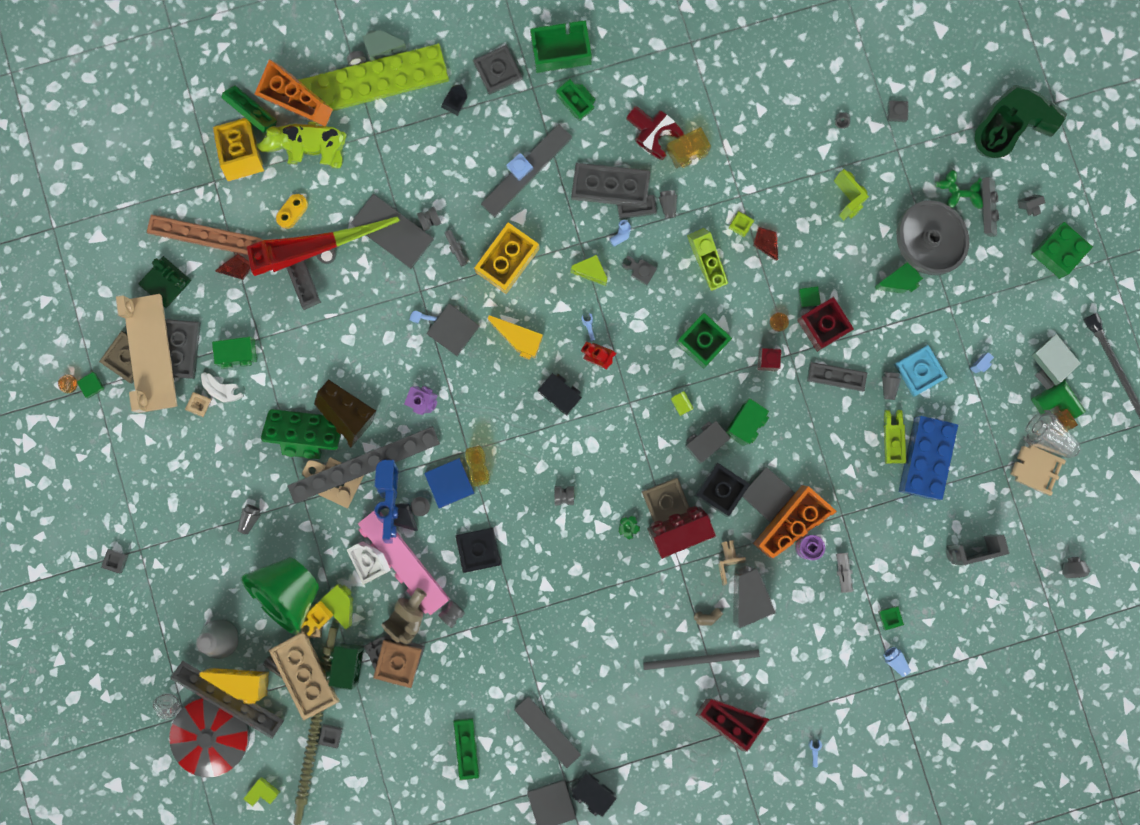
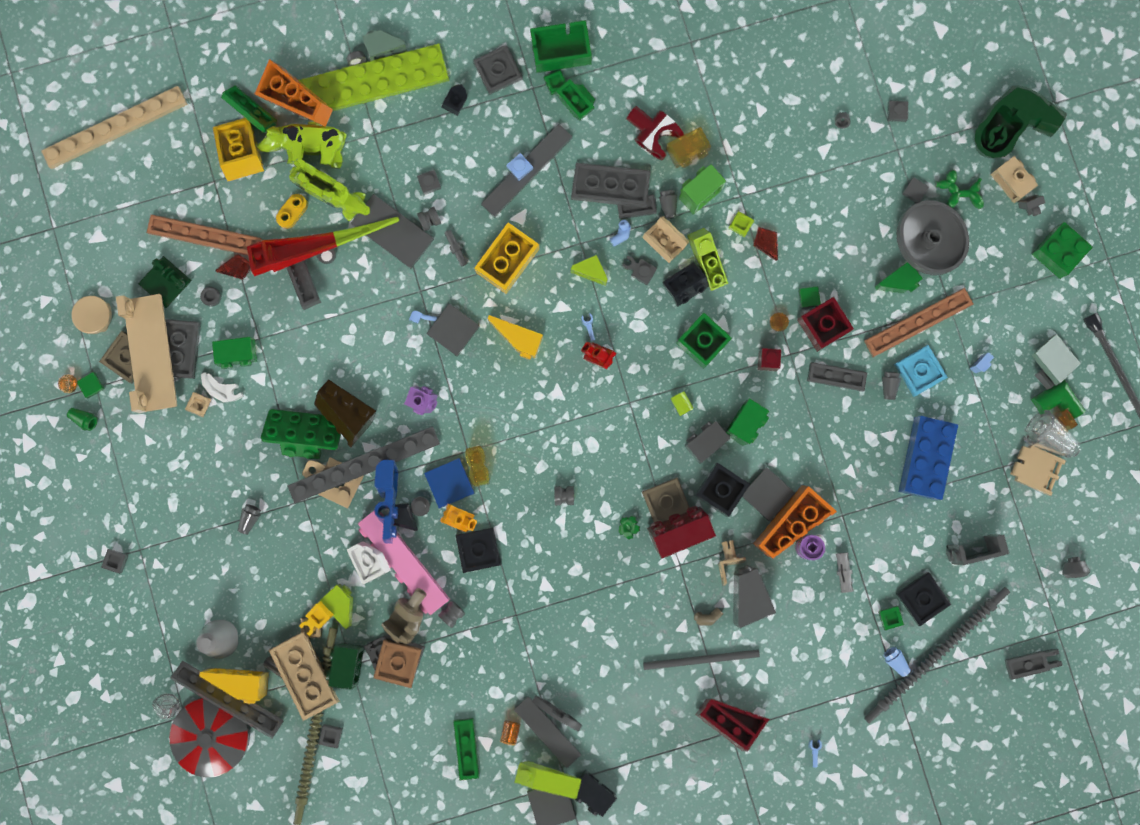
green cone [241,557,319,635] -> none
lime piece [244,777,280,807] -> none
black piece [537,373,582,416] -> none
lime bracket [834,169,869,221] -> none
lime hinge [884,410,906,464] -> none
dark grey plate [982,177,999,237] -> none
none -> tan plate [41,86,188,169]
none -> green cone [67,408,98,431]
none -> tan tile [71,296,112,334]
none -> dark grey tile [200,287,221,307]
none -> lime animal [289,158,370,221]
none -> dark grey plate [417,170,442,195]
none -> light orange hips [440,504,477,533]
none -> clear orange piece [500,720,521,745]
none -> lime slope [515,761,581,799]
none -> dark grey tile [532,696,582,732]
none -> green tile [544,70,566,96]
none -> tan bracket [642,216,689,263]
none -> black bracket [662,262,709,307]
none -> bright green brick [679,164,726,215]
none -> nougat tile [864,288,973,357]
none -> dark grey hose [864,587,1010,724]
none -> black tile [896,572,951,626]
none -> dark grey tile [902,177,929,203]
none -> tan brick [990,156,1038,203]
none -> dark grey hinge [1005,649,1062,680]

